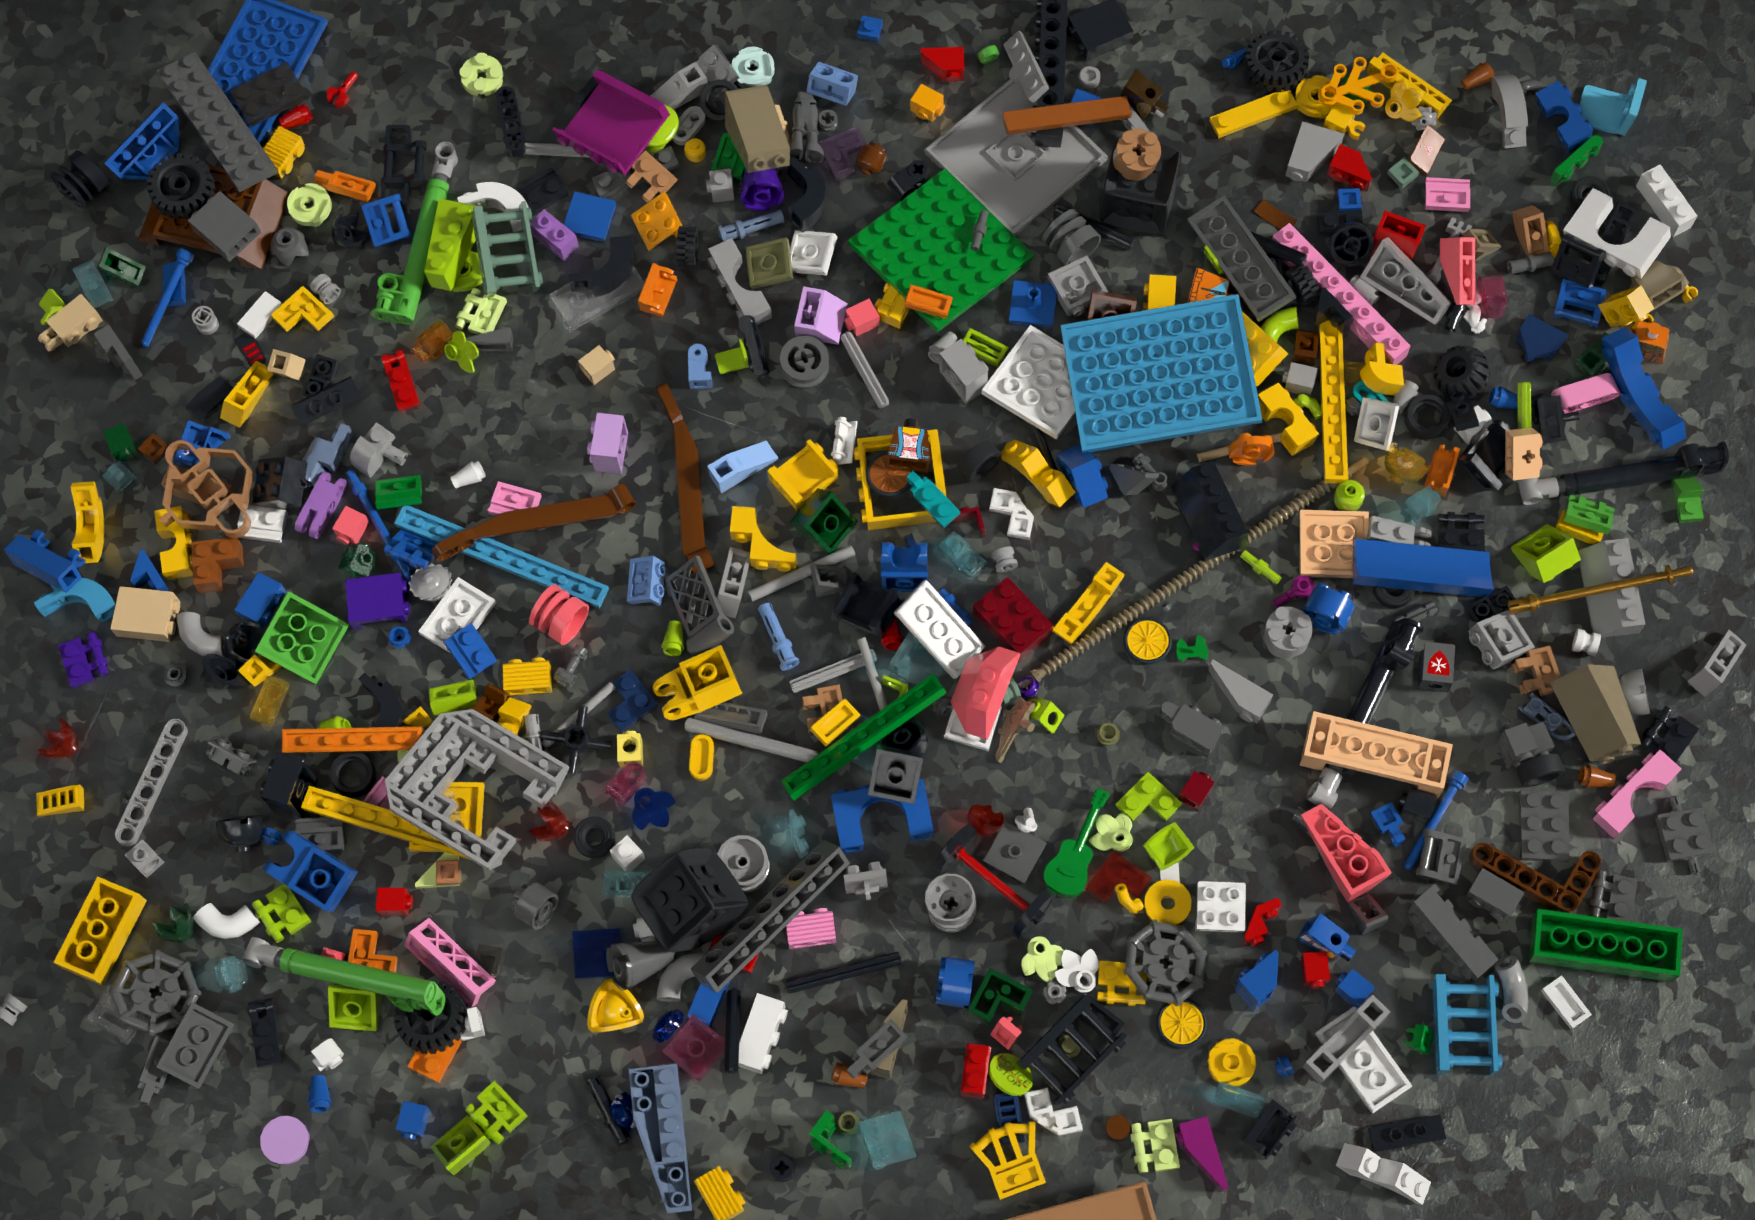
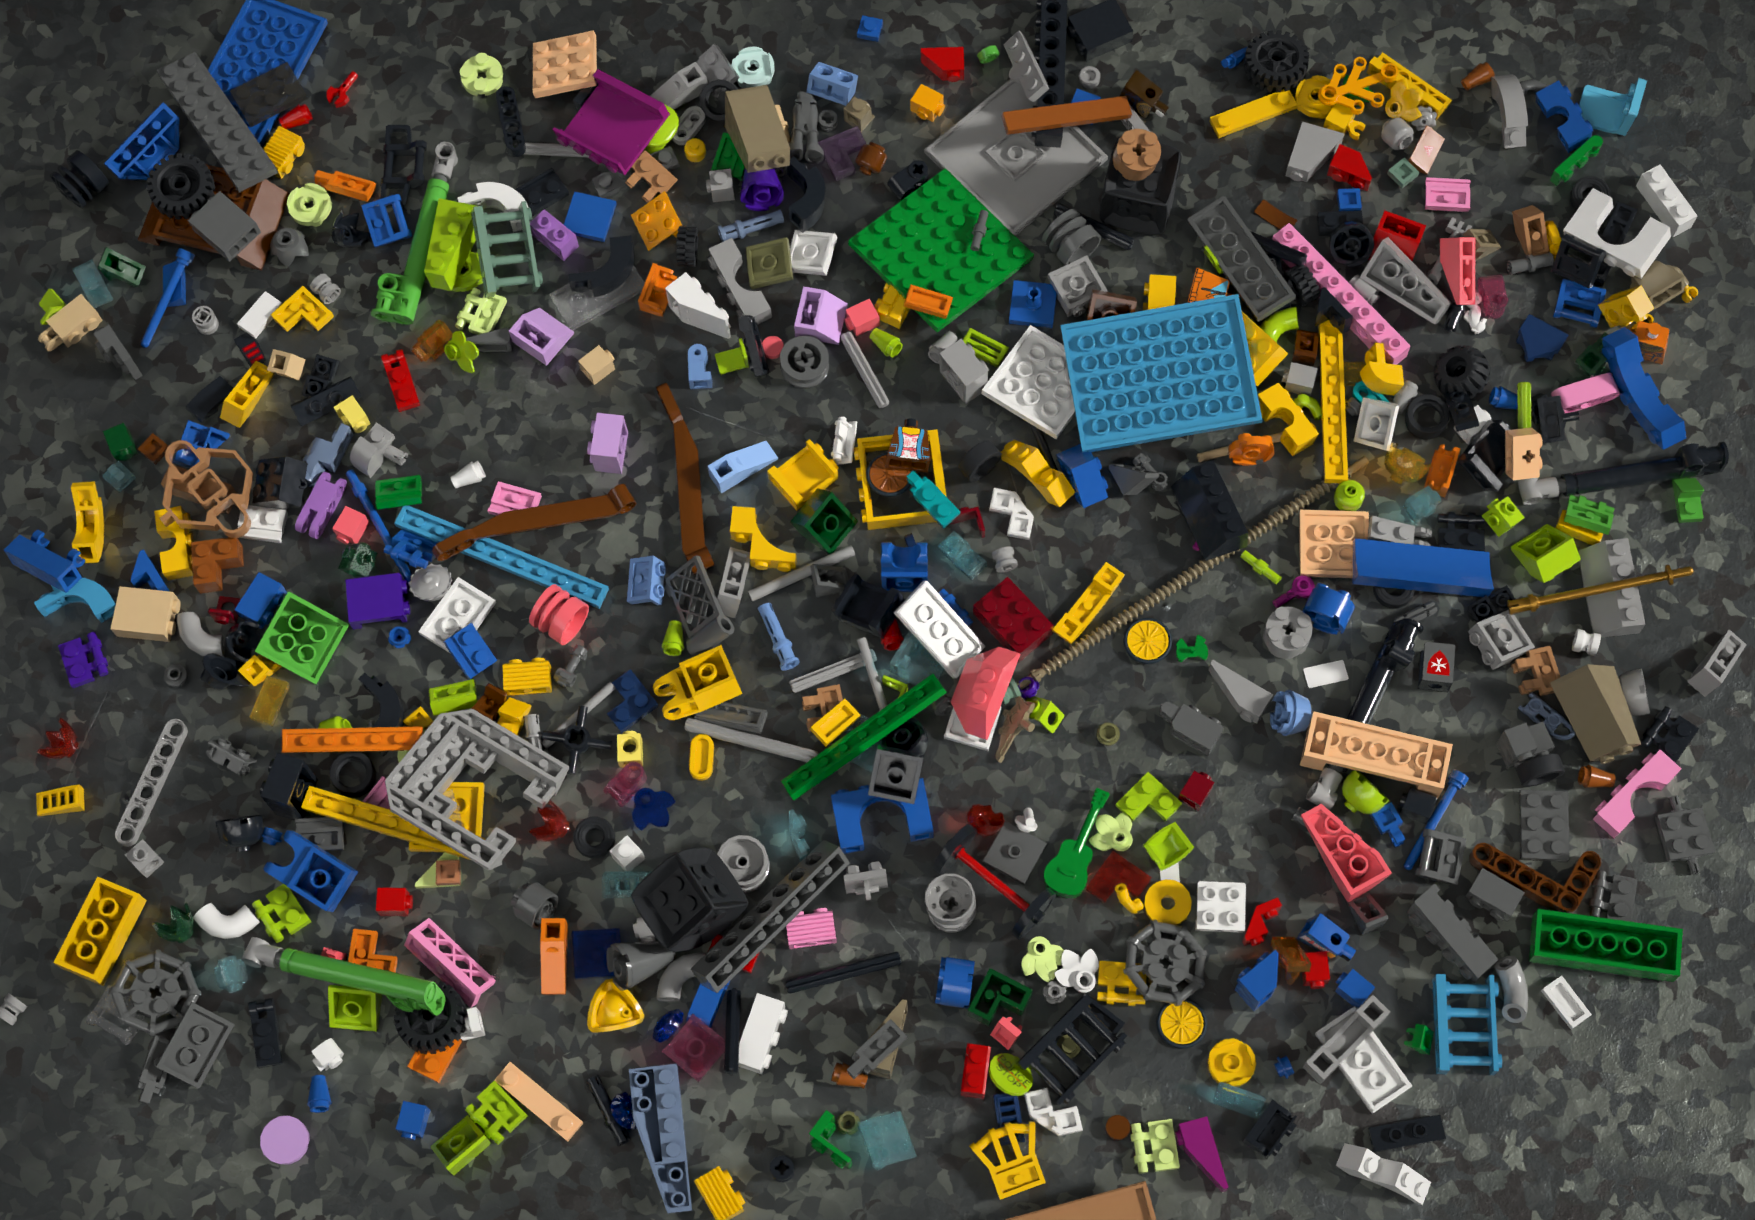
none -> dark red bracket [208,596,241,625]
none -> light yellow brick [334,395,370,433]
none -> light nougat plate [495,1062,583,1142]
none -> lavender slope [509,308,574,366]
none -> light nougat plate [533,30,597,98]
none -> orange slope [540,918,569,995]
none -> white slope [665,272,731,339]
none -> coral tile [762,336,784,359]
none -> dark tan brick [844,96,875,132]
none -> lime cone [870,328,903,358]
none -> medium blue cone [1270,690,1311,736]
none -> clear orange tile [1271,937,1311,986]
none -> white sticker [1303,660,1349,688]
none -> lime cylinder [1342,770,1389,814]
none -> light grey head [1381,118,1414,150]
none -> lime brick [1482,496,1525,537]

